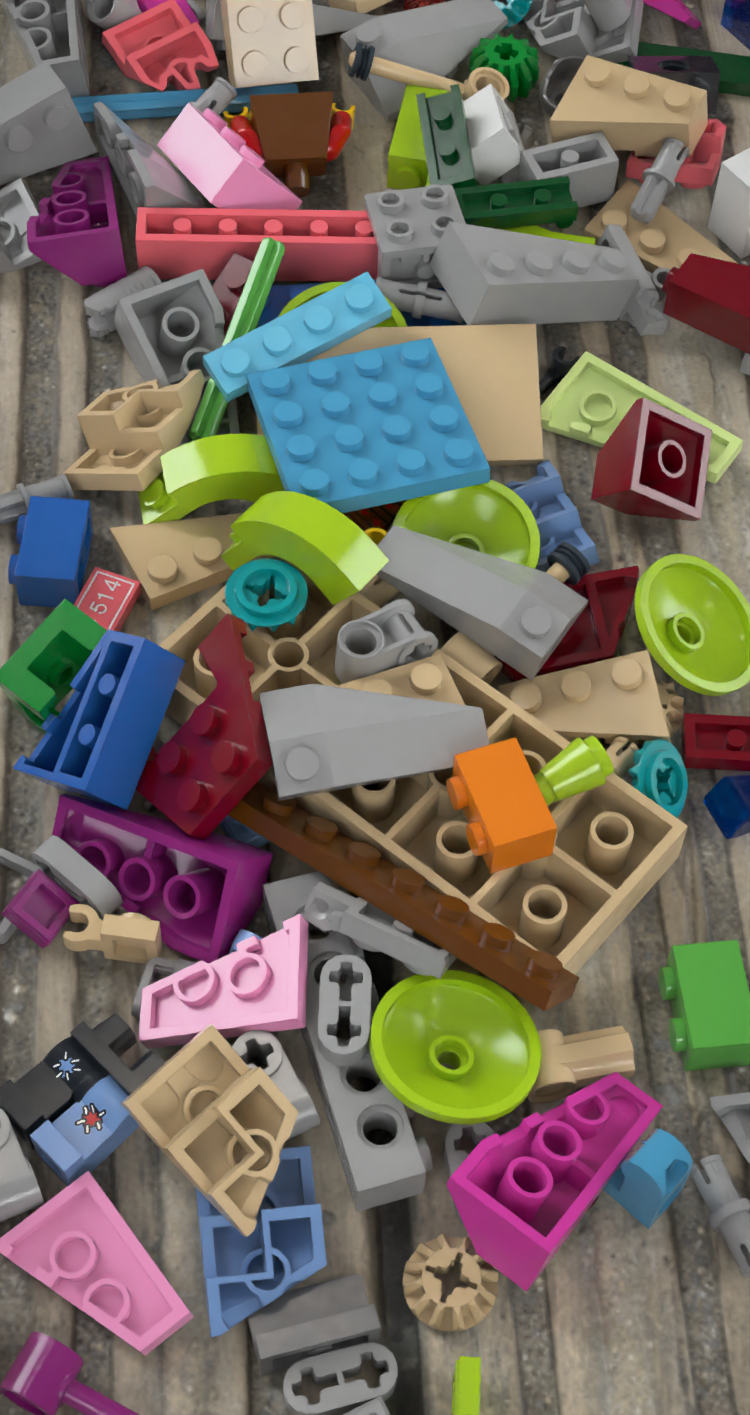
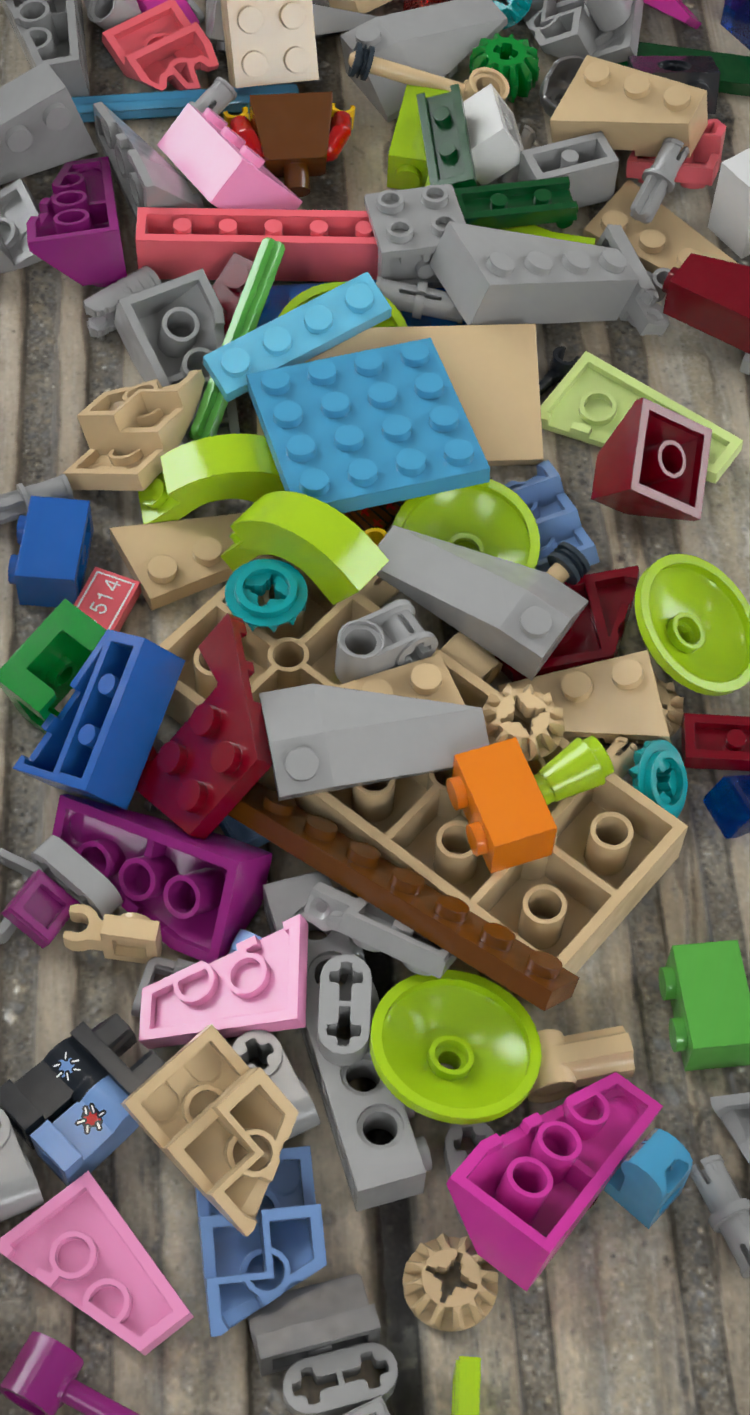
none -> tan gear [482,684,565,761]

